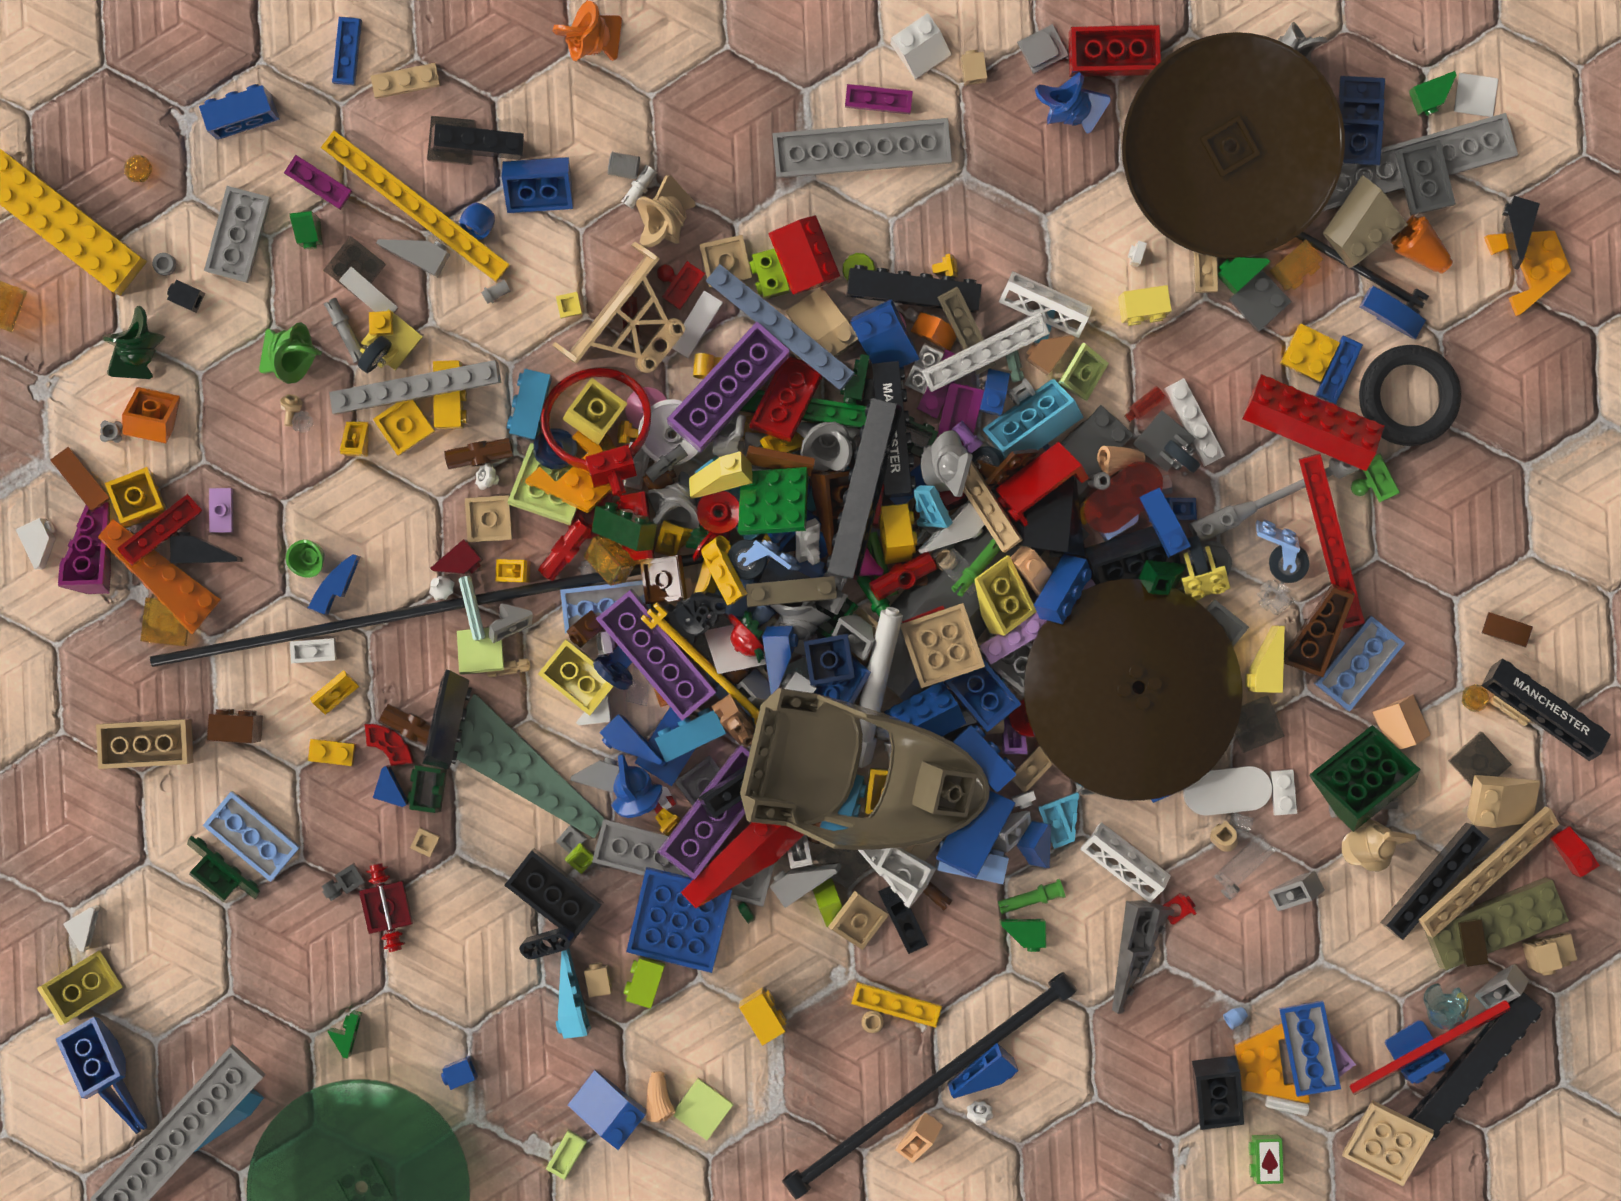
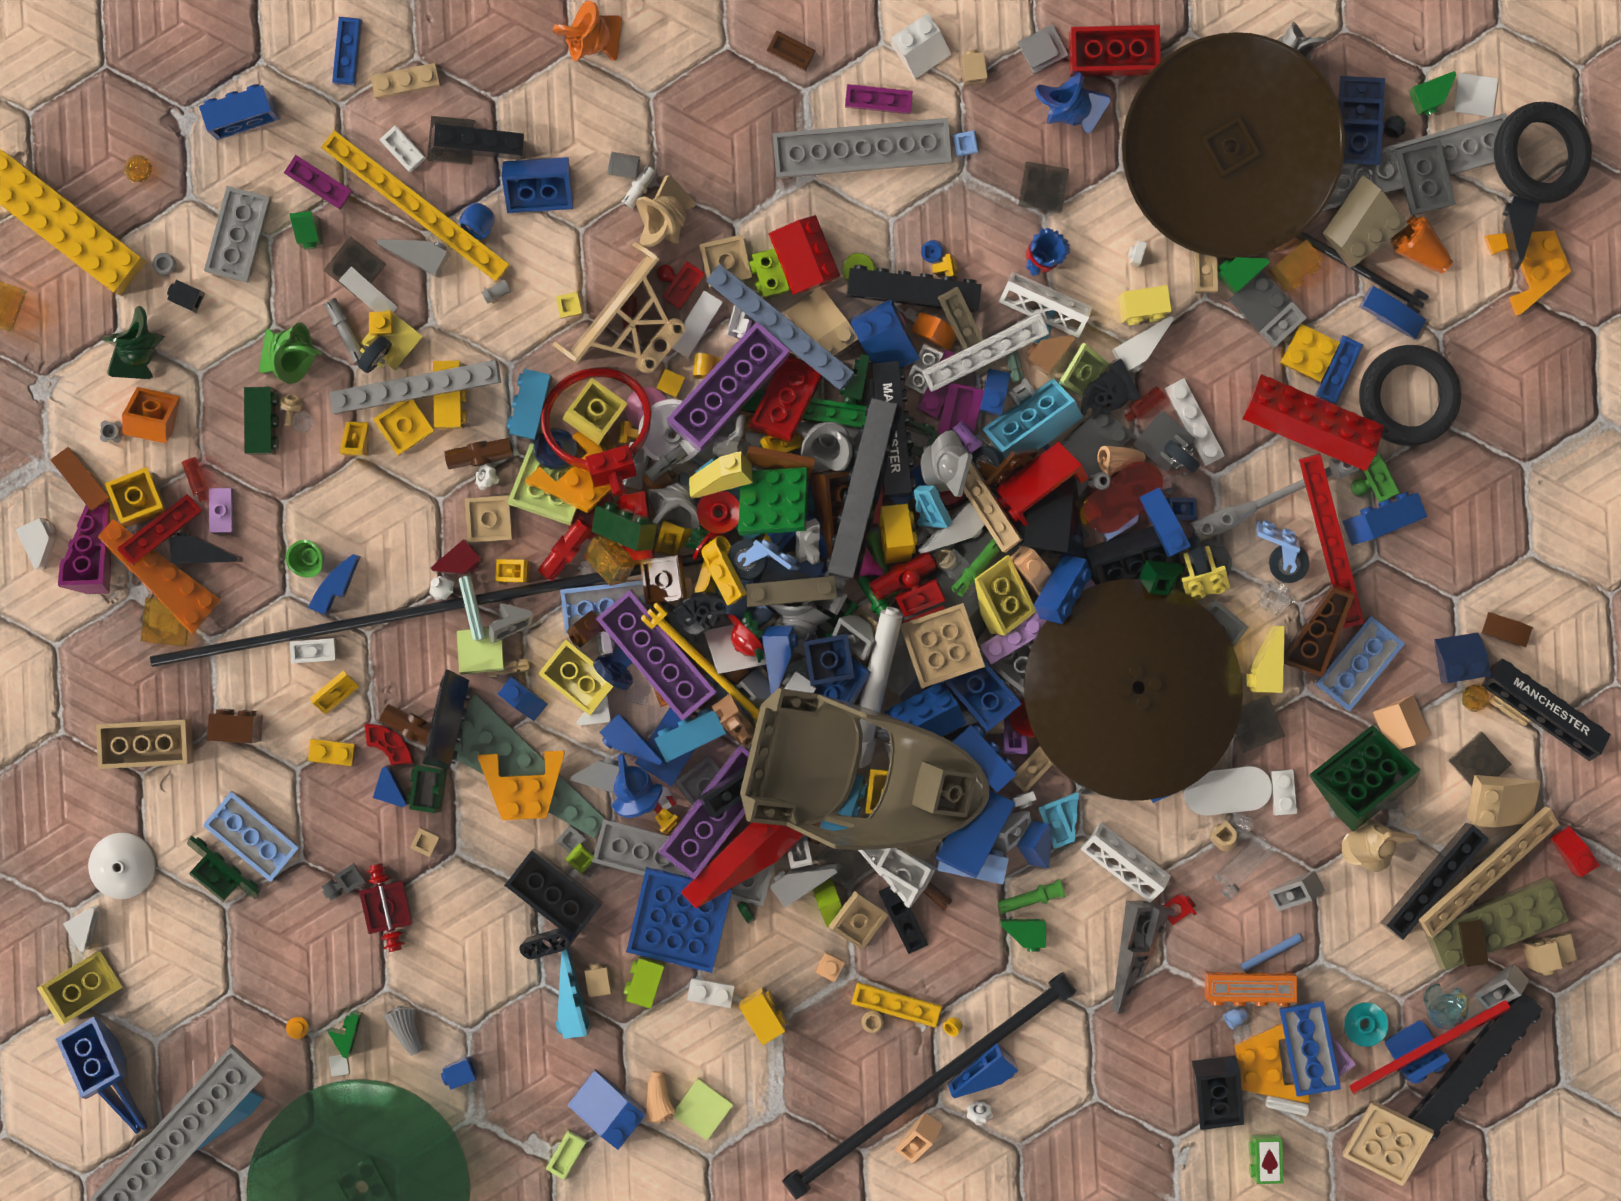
none -> white dish [88,833,156,899]
none -> clear red cylinder [181,457,209,502]
none -> dark green brick [244,387,279,455]
none -> light orange plate [286,1017,309,1039]
none -> white sticker [329,1055,349,1077]
none -> white plate [379,125,426,173]
none -> light grey piece [384,1006,423,1056]
none -> light orange wing [478,750,565,820]
none -> blue slope [498,676,548,721]
none -> yellow tile [656,369,686,398]
none -> white plate [687,977,735,1008]
none -> white hinge [726,305,752,340]
none -> reddish brown tile [767,31,816,71]
none -> light nougat plate [815,952,845,982]
none -> red plate [896,570,946,617]
none -> blue tile [921,240,944,263]
none -> yellow hinge [943,1017,963,1037]
none -> light blue tile [953,130,979,157]
none -> clear smoke plate [1018,161,1069,214]
none -> blue hair [1025,228,1070,276]
none -> black piece [1081,358,1141,419]
none -> white slope [1112,315,1174,374]
none -> orange brick [1205,972,1297,1006]
none -> medium blue bar [1240,933,1303,972]
none -> light grey plate [1259,302,1307,348]
none -> blue wedge [1342,491,1428,545]
none -> teal dish [1344,1002,1388,1047]
none -> black plate [1384,115,1406,138]
none -> dark blue slope [1434,632,1491,683]
none -> black tyre [1494,101,1592,204]

